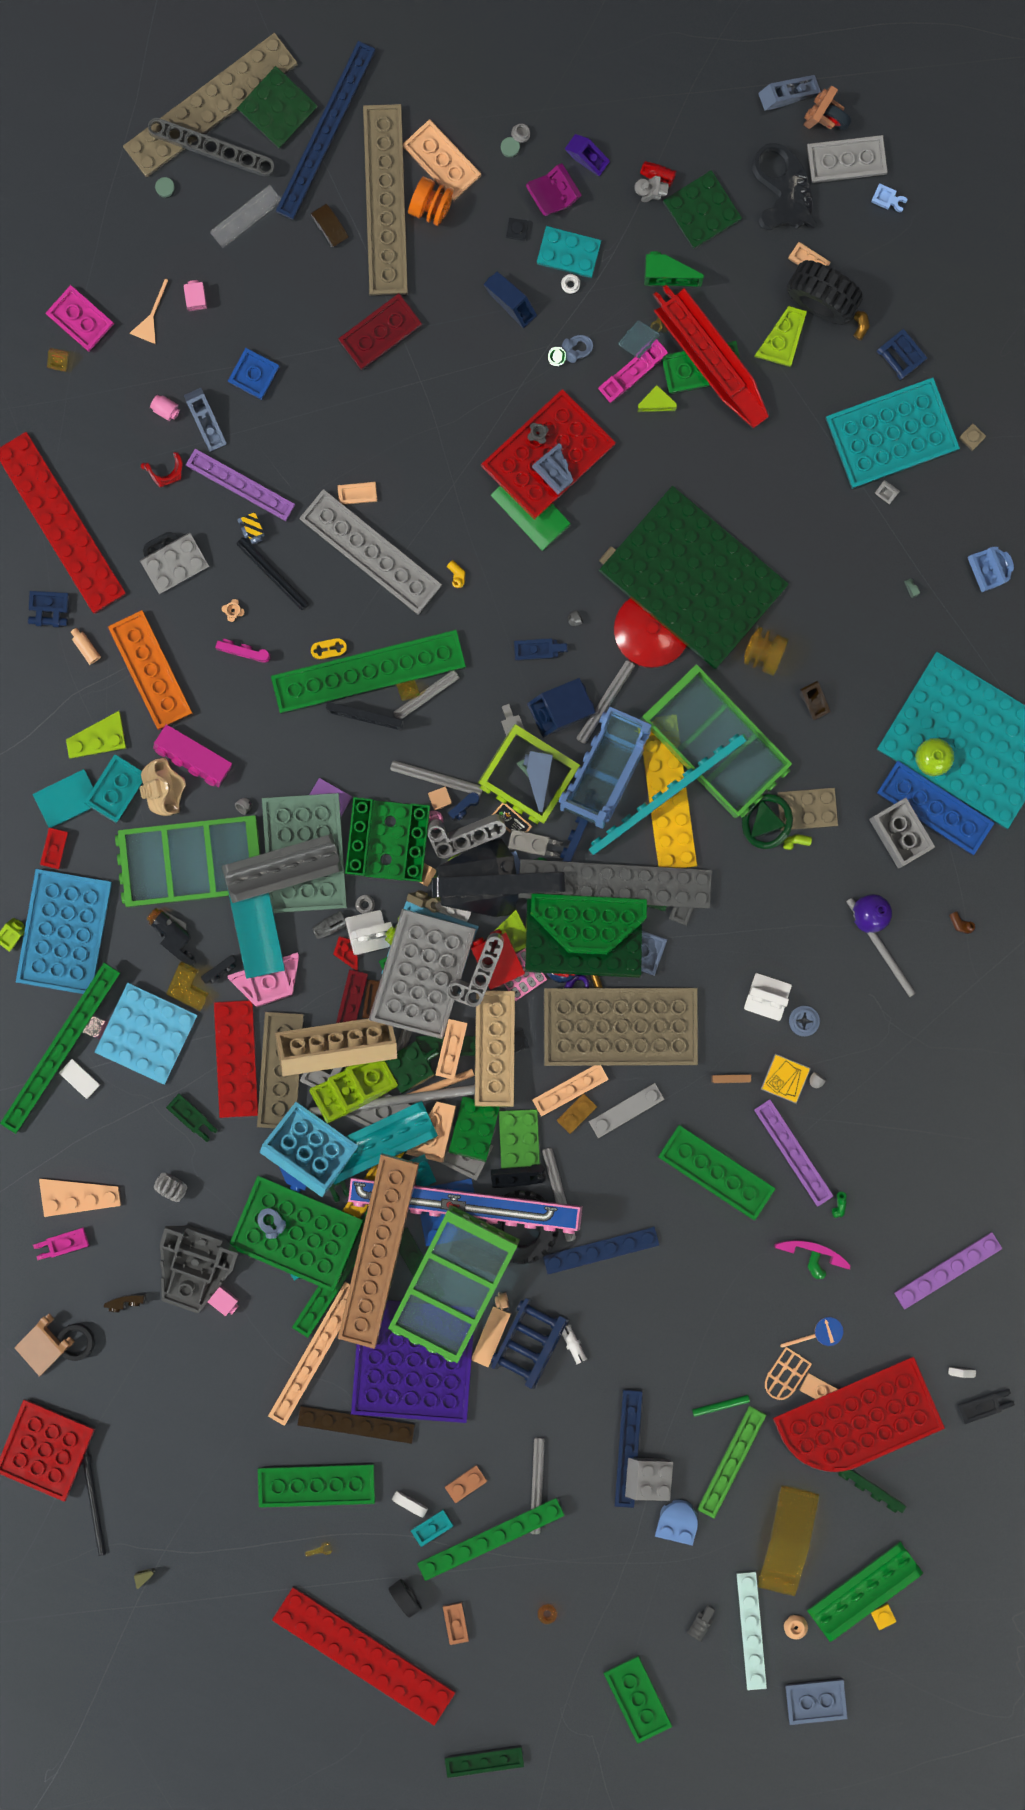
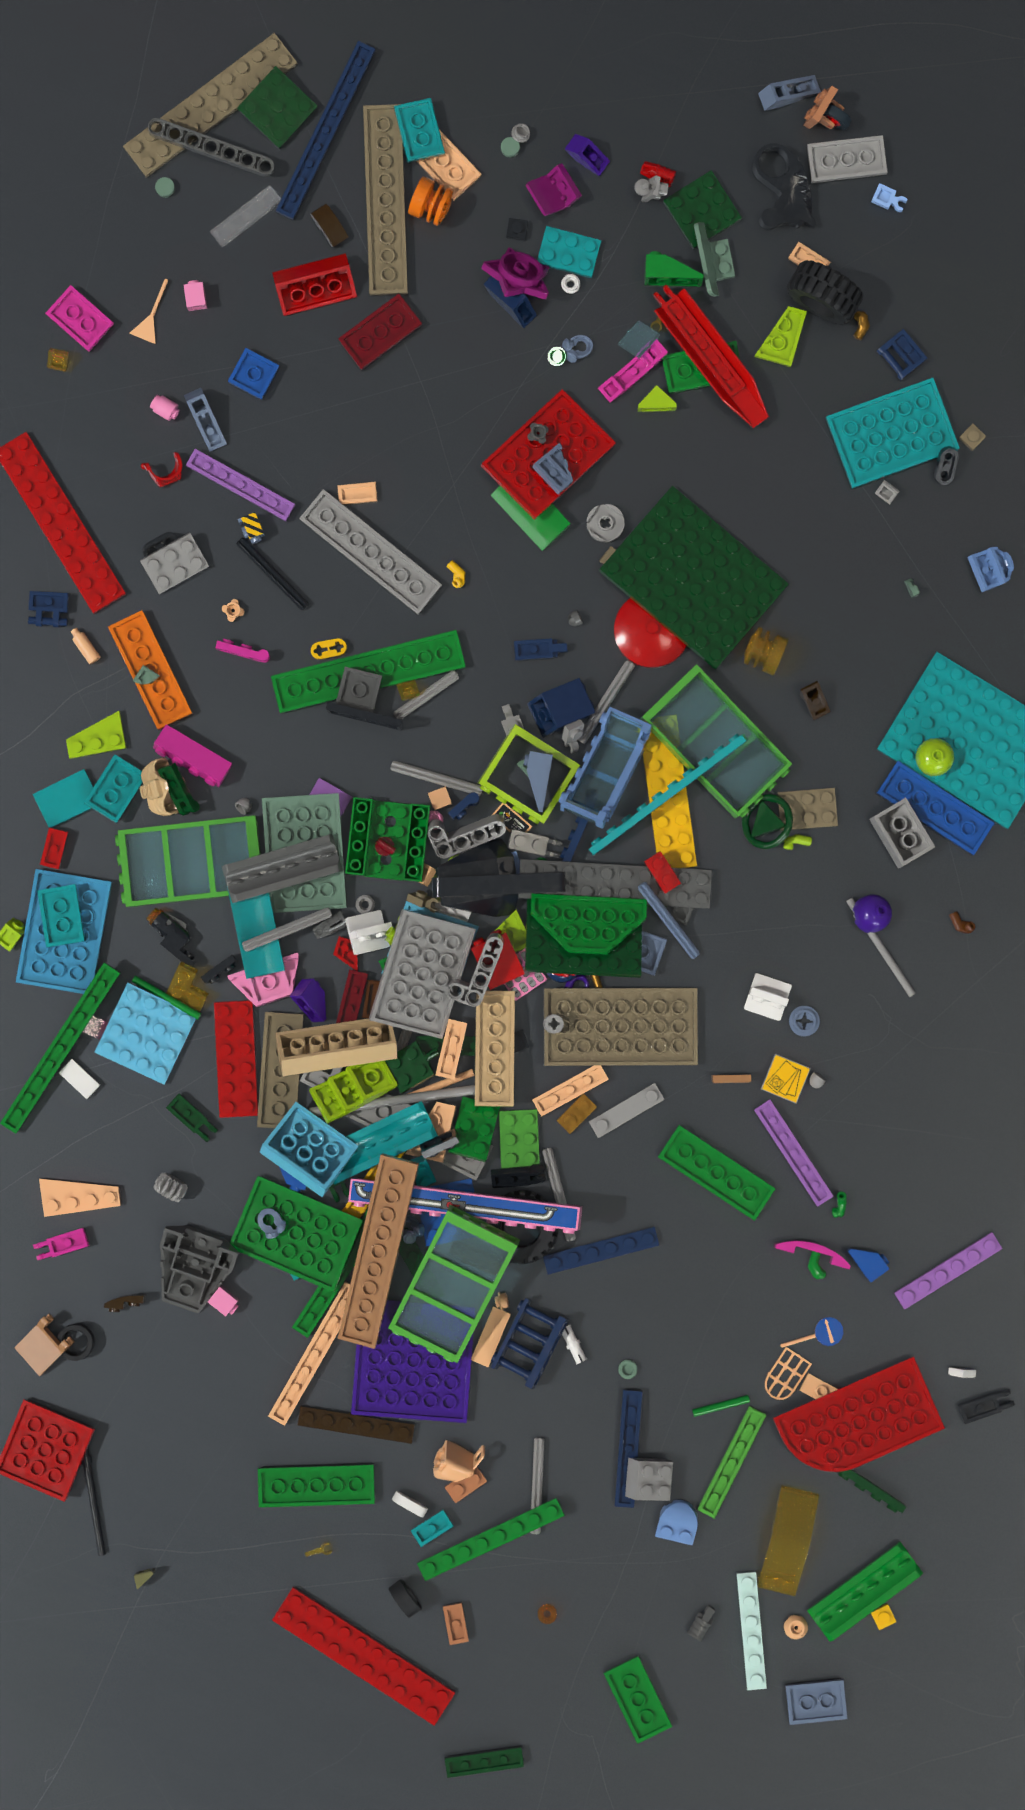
none -> teal plate [37,884,85,948]
none -> green bar [132,975,202,1020]
none -> sand green tile [133,665,159,685]
none -> dark green plate [157,763,200,816]
none -> light grey axle [242,908,332,951]
none -> red slope [272,253,357,316]
none -> dark purple slope [290,978,326,1022]
none -> dark grey plate [336,667,382,713]
none -> dark red plate [375,837,396,856]
none -> teal tile [394,98,445,163]
none -> sand blue piece [402,1215,425,1244]
none -> black plate [420,1128,459,1159]
none -> light nougat piece [433,1440,485,1482]
none -> magenta plate [481,247,550,300]
none -> light grey wheel [543,1014,564,1034]
none -> light grey plate [562,719,584,754]
none -> light grey plate [587,504,624,543]
none -> sand green tile [618,1359,638,1379]
none -> sand blue axle [638,882,700,959]
none -> red plate [644,851,681,894]
none -> sand green plate [694,222,735,297]
none -> blue slope [847,1248,889,1282]
none -> black plate [934,446,959,485]

